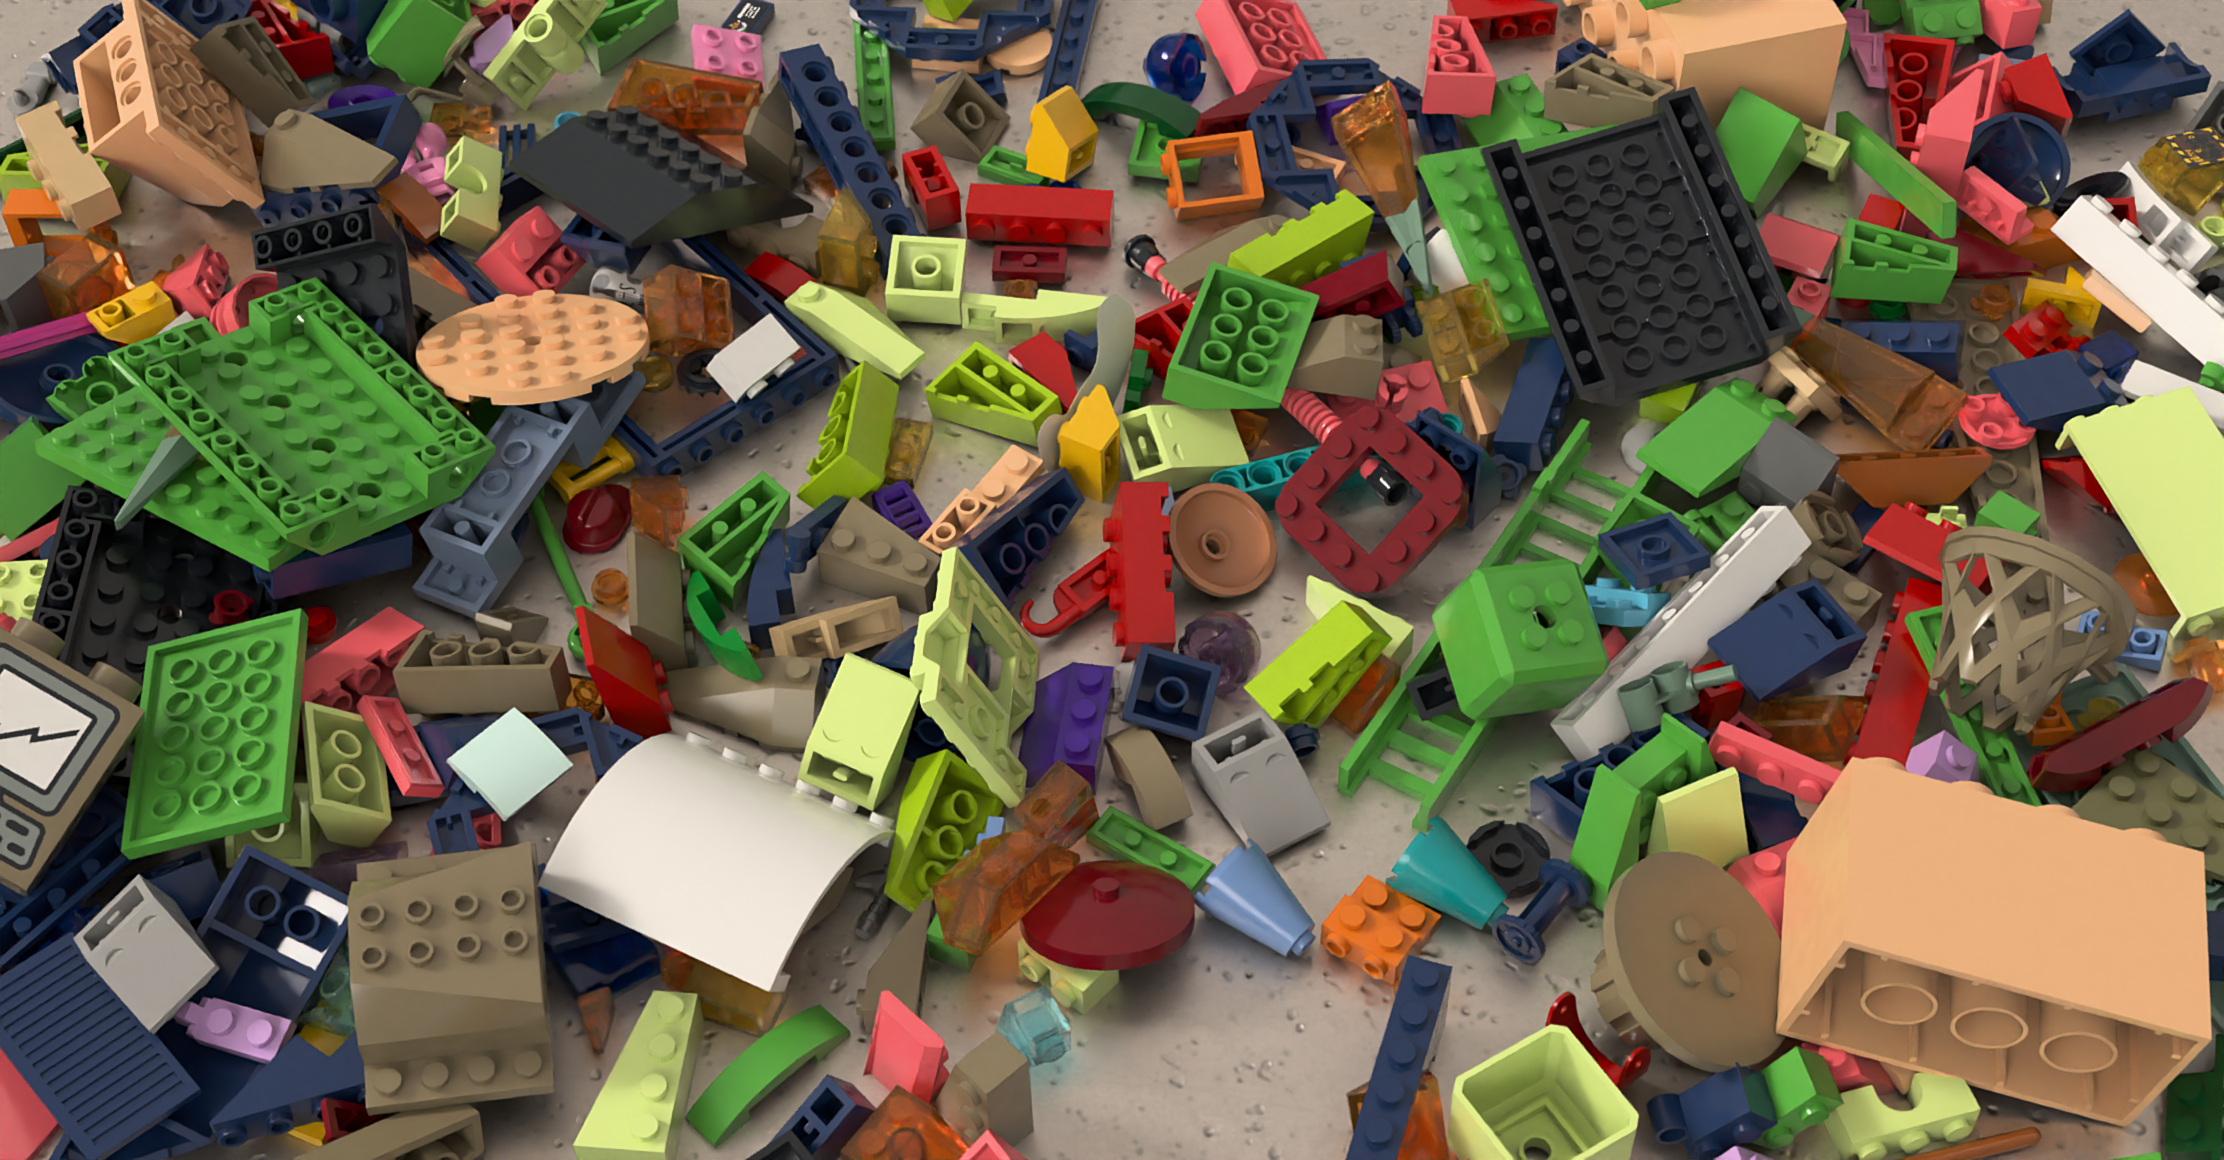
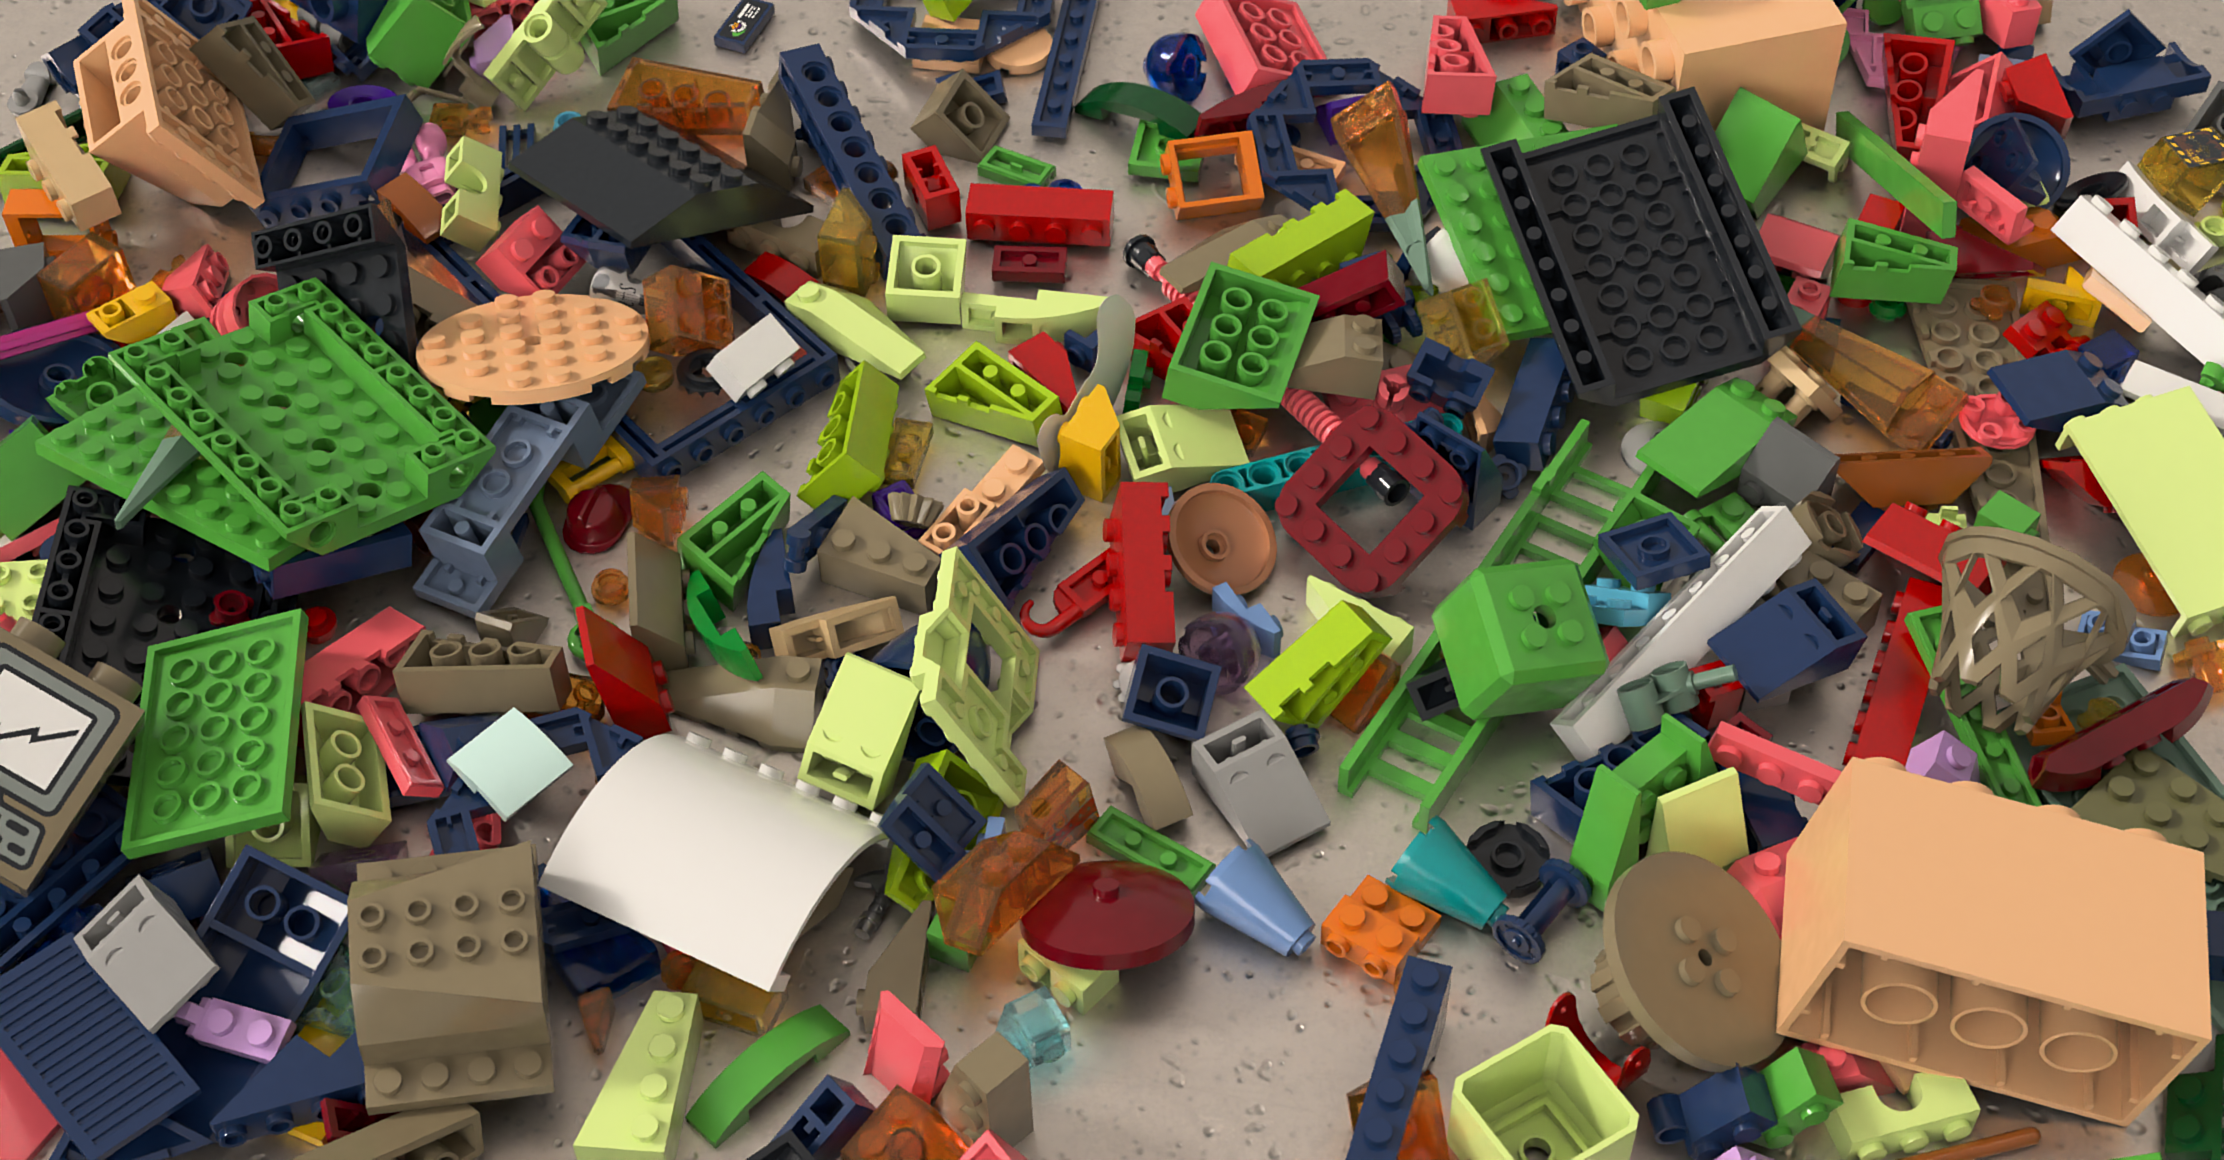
dark tan wedge [261,109,399,194] -> none
bright pink plate [691,23,764,96] -> none
bright green tile [853,19,896,151] -> none
clear orange plate [1001,279,1038,300] -> none
dark purple slope [1018,662,1115,796] -> none
yellow slope [1025,85,1099,183] -> none
clear orange slope [1752,695,1869,762] -> none
dark blue slope [1838,319,1966,383] -> none
none -> dark blue slope [877,763,987,885]
none -> dark tan piece [888,492,944,530]
none -> medium blue slope [1212,582,1284,659]
none -> dark blue cylinder [1406,337,1496,419]

